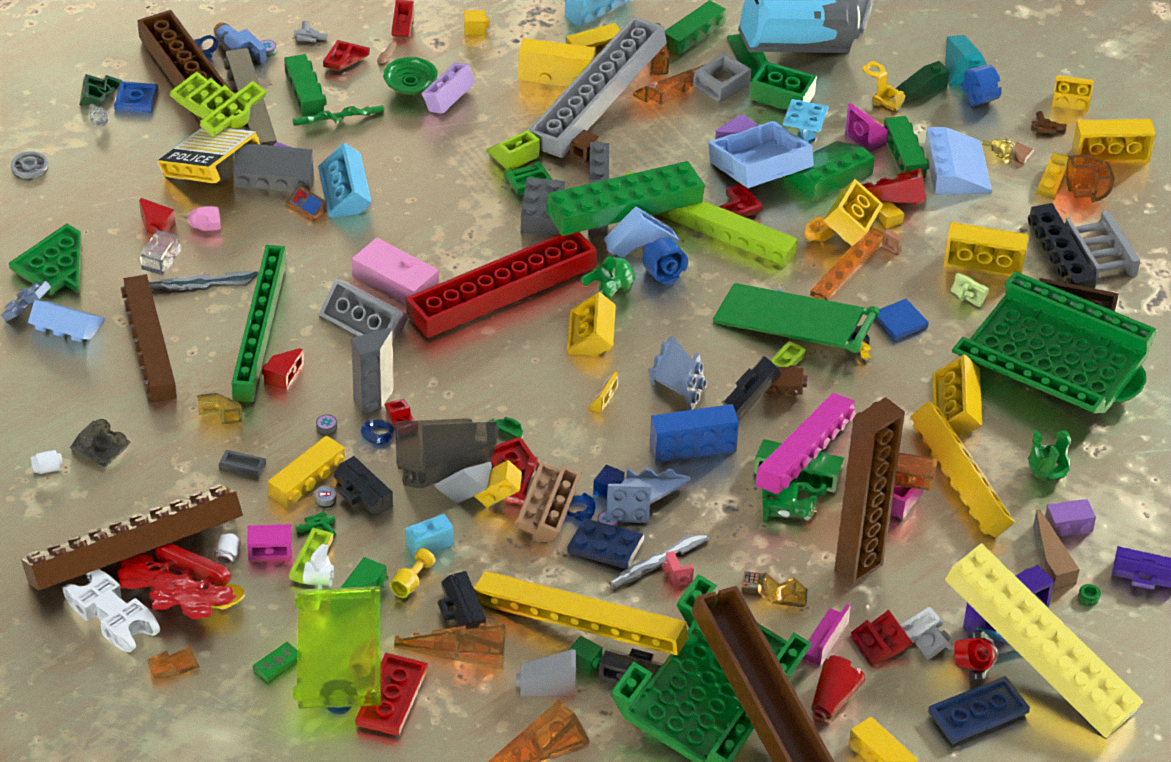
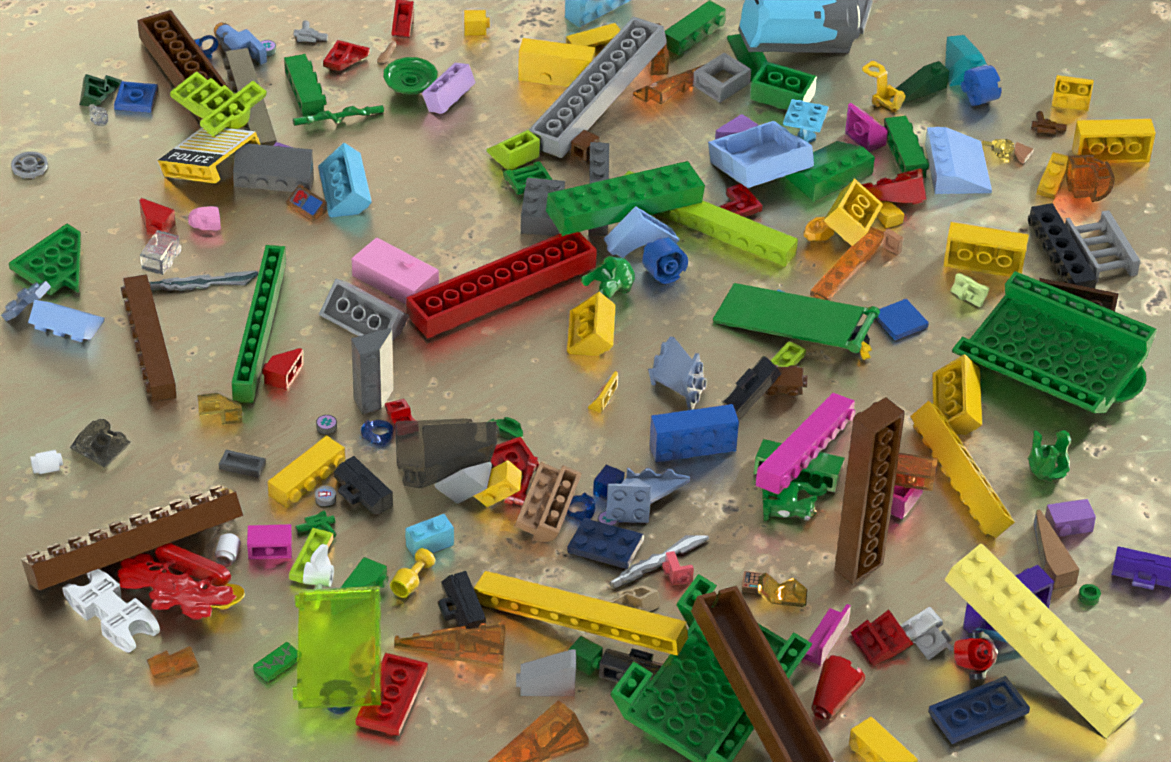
none -> tan slope [598,585,660,612]

